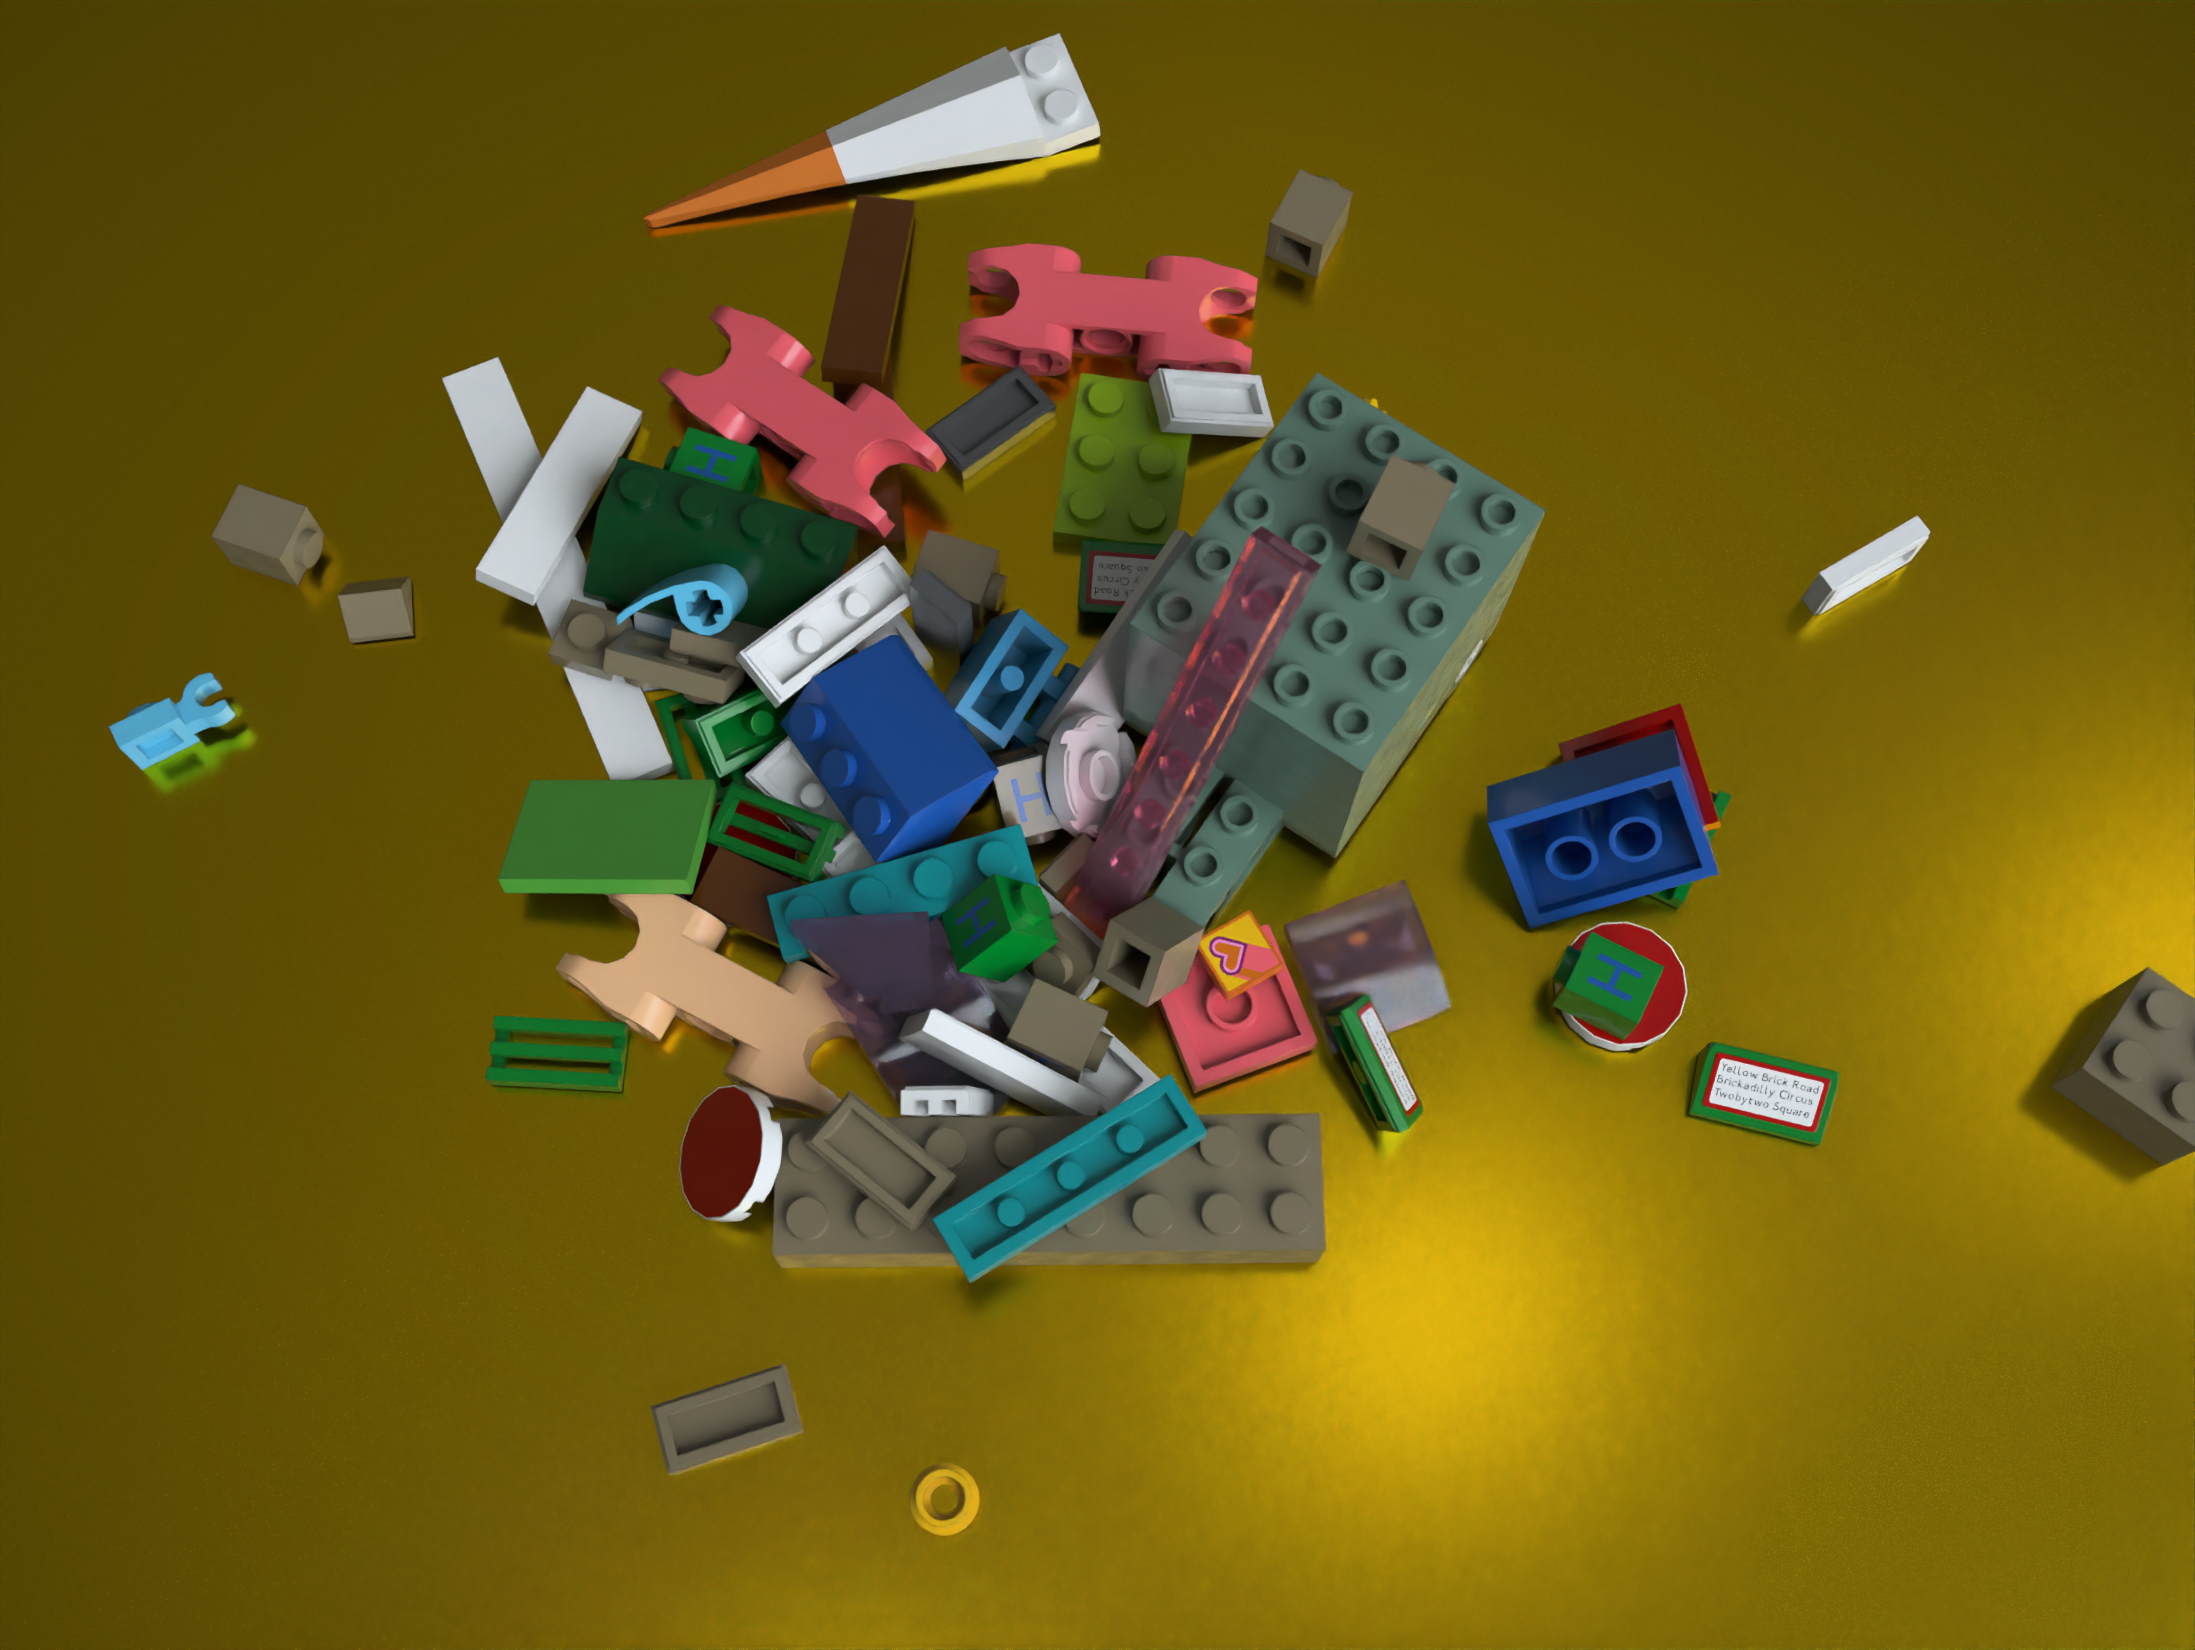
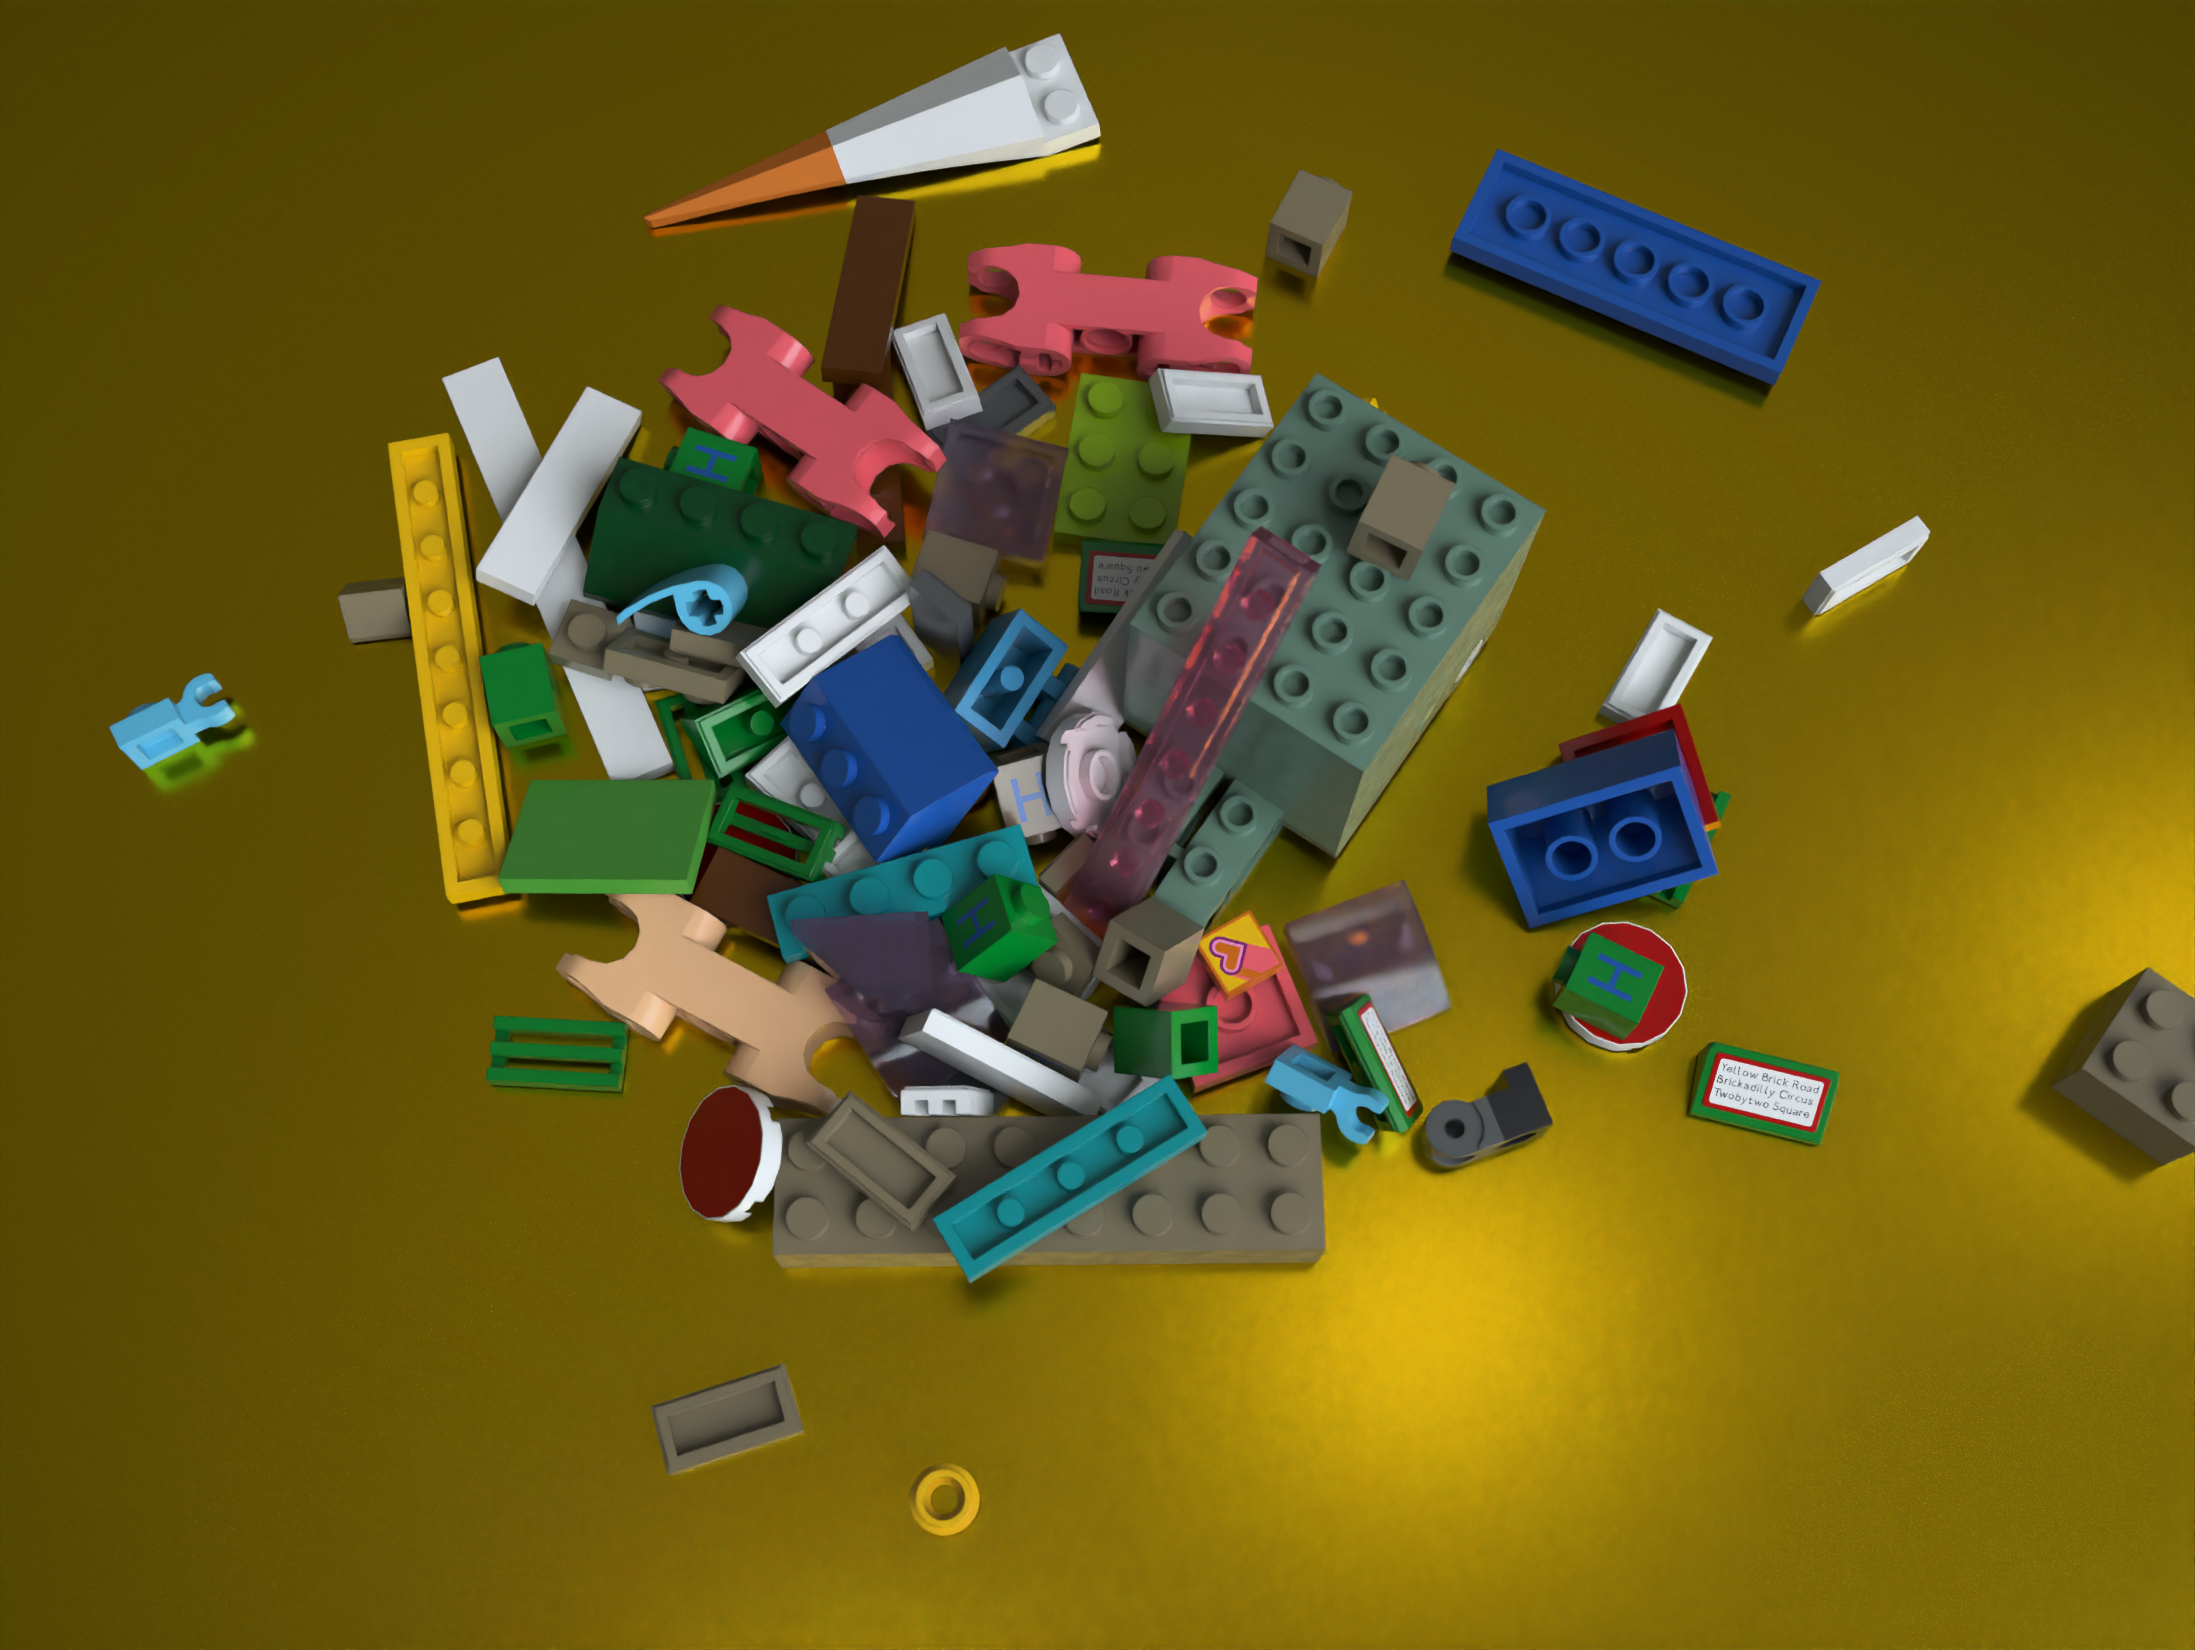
dark tan brick [211,484,324,586] -> none
none -> yellow plate [387,433,510,904]
none -> green brick [479,642,568,748]
none -> white tile [892,313,983,431]
none -> plate [922,418,1069,569]
none -> green brick [1113,1001,1218,1079]
none -> medium azure plate [1265,1044,1390,1144]
none -> leg [1419,1062,1553,1167]
none -> blue plate [1450,149,1821,385]
none -> white tile [1598,608,1713,724]

